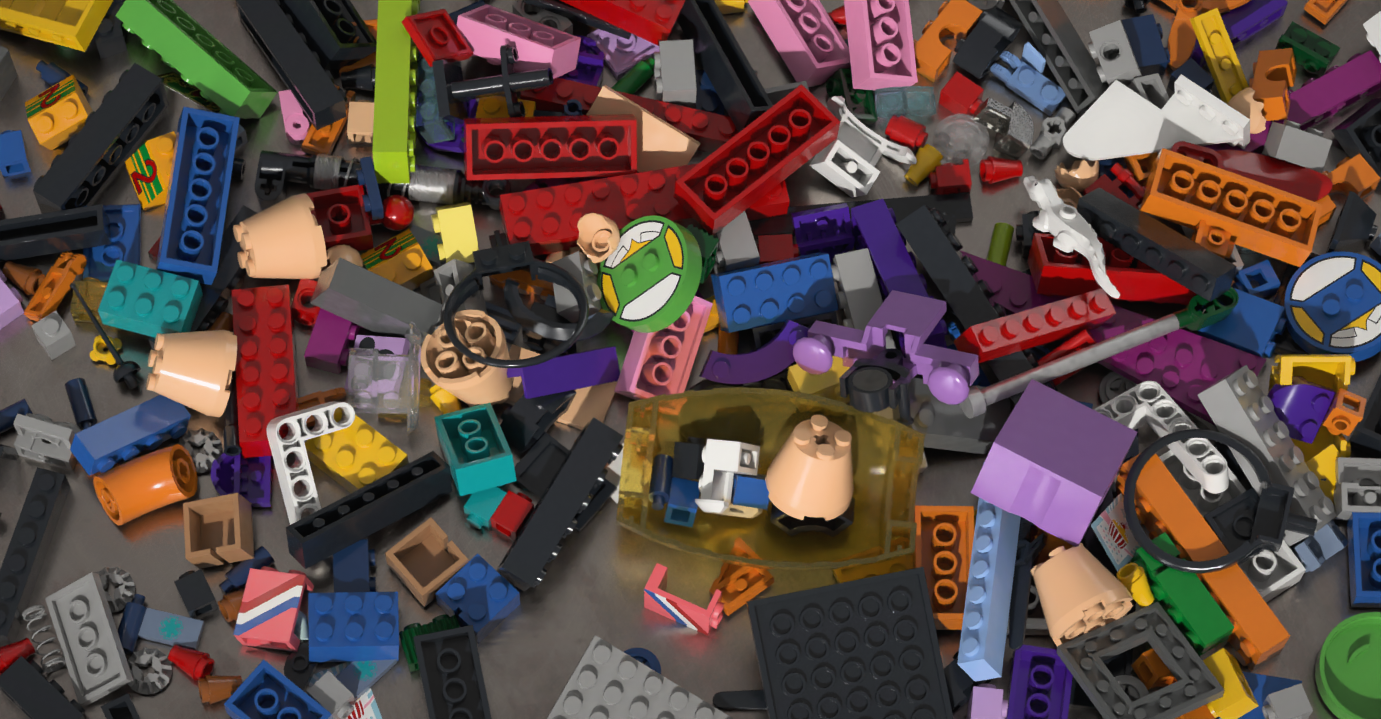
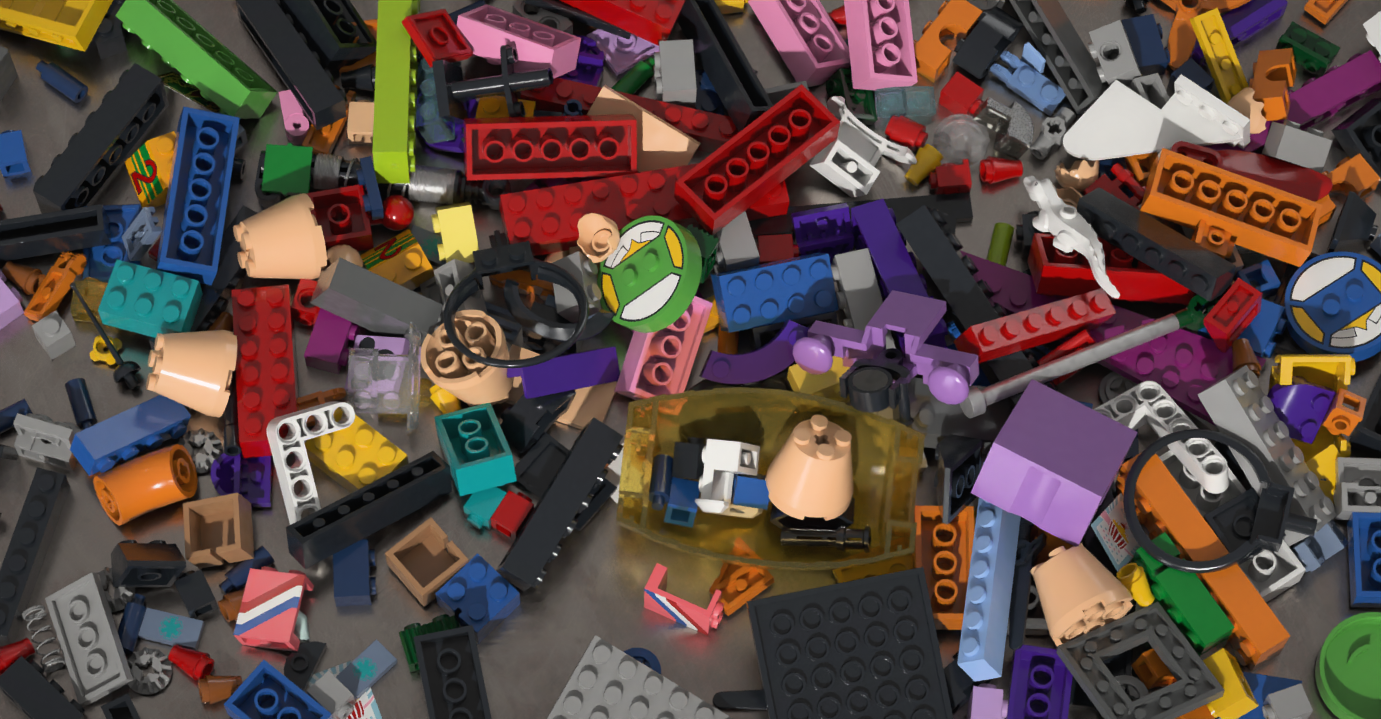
light orange slope [25,75,93,151] -> none
blue brick [308,592,399,662] -> none
none -> black slope [111,540,186,587]
none -> sand blue tile [122,207,162,261]
none -> green piece [261,143,313,197]
none -> black pin [781,525,871,553]
none -> black slope [934,434,983,524]
none -> red tile [1203,278,1262,353]
none -> dark orange cone [1232,338,1261,378]

